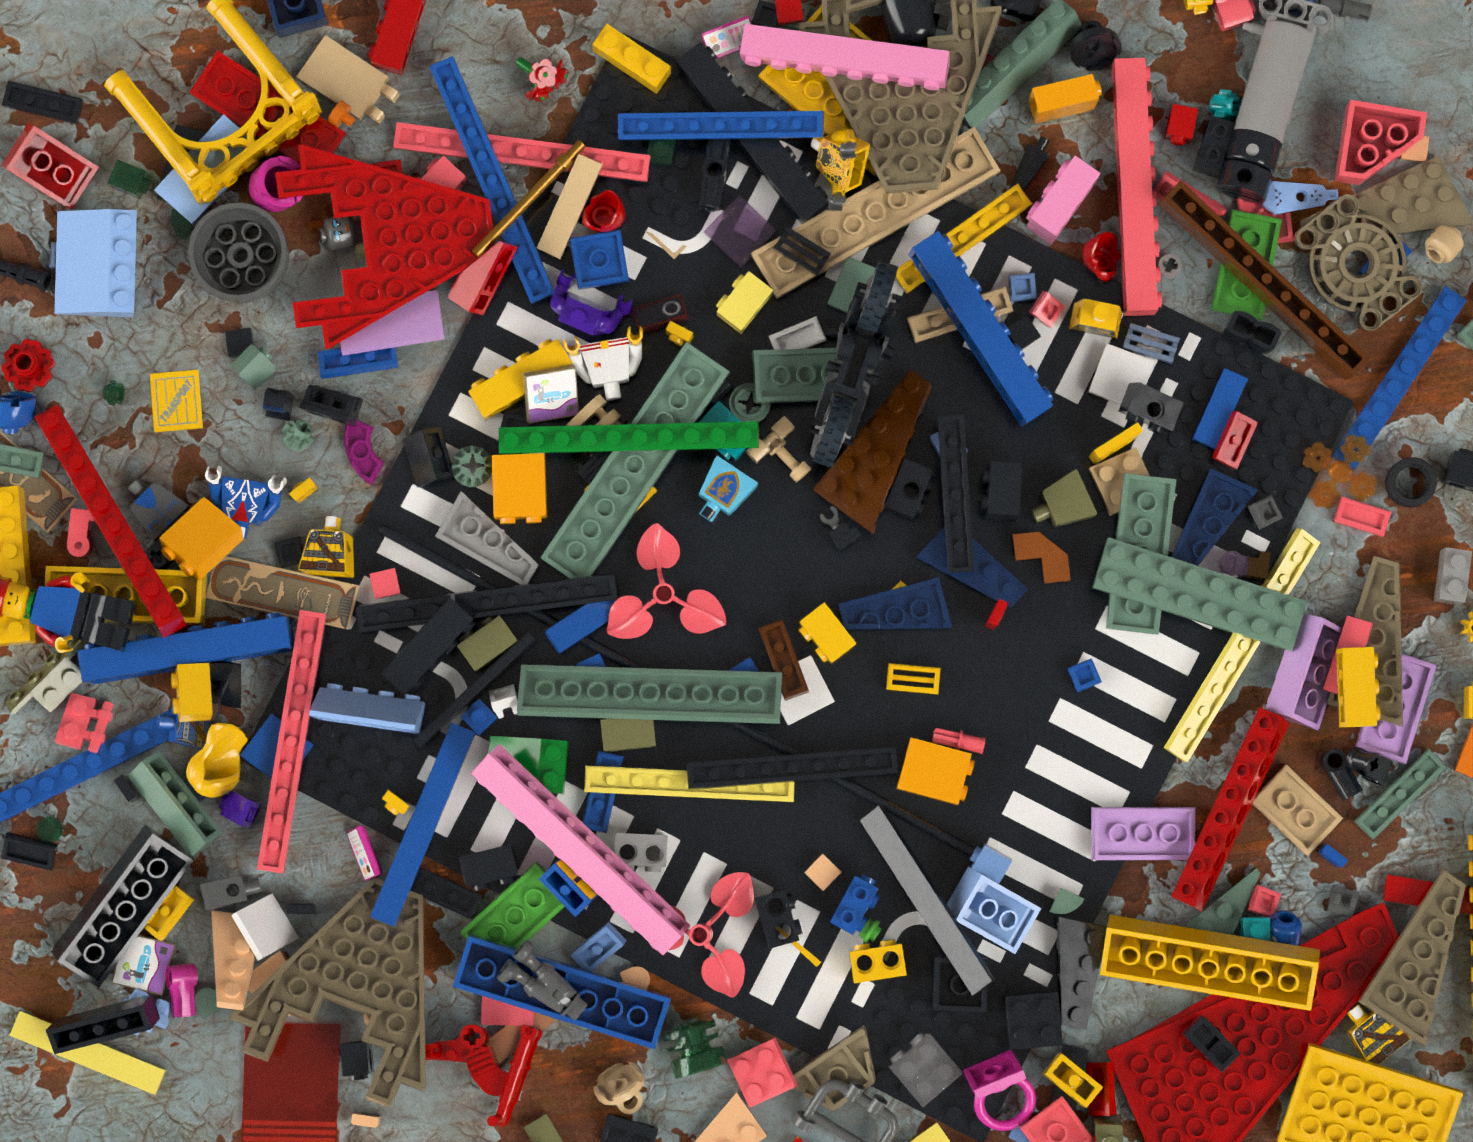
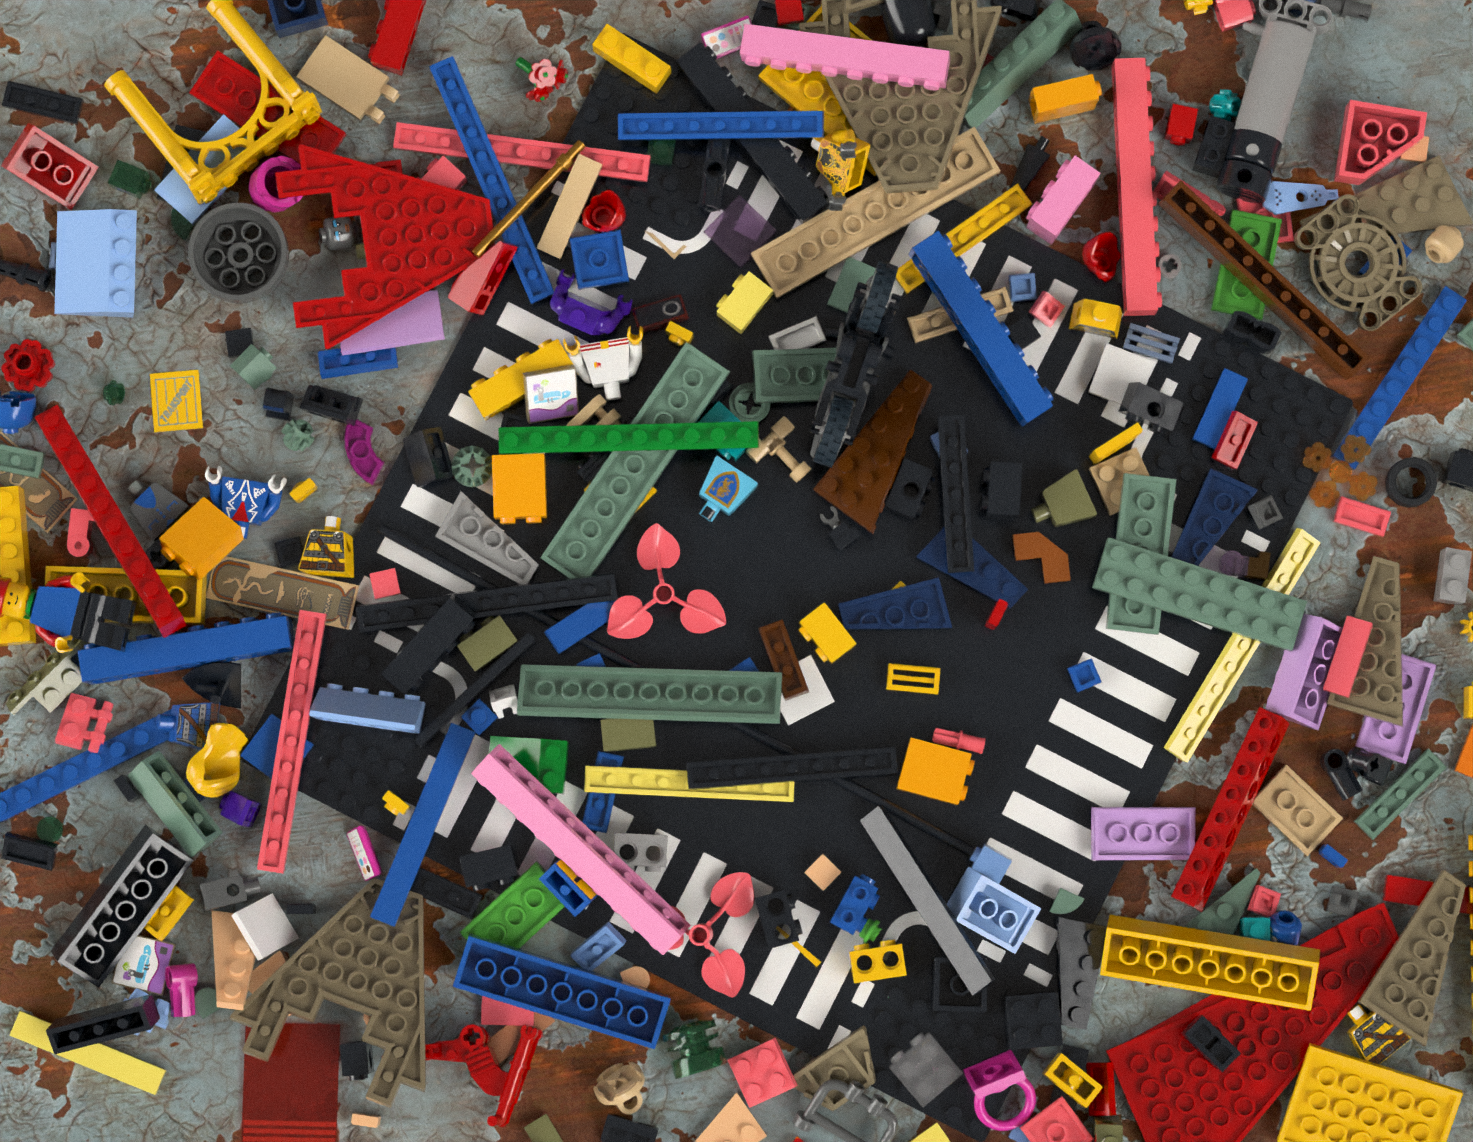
yellow brick [171,663,213,722] -> none
orange tile [328,100,355,128] -> none
dark grey piece [496,939,588,1021] -> none
black tile [773,226,831,276] -> none
yellow brick [1336,647,1380,727] -> none

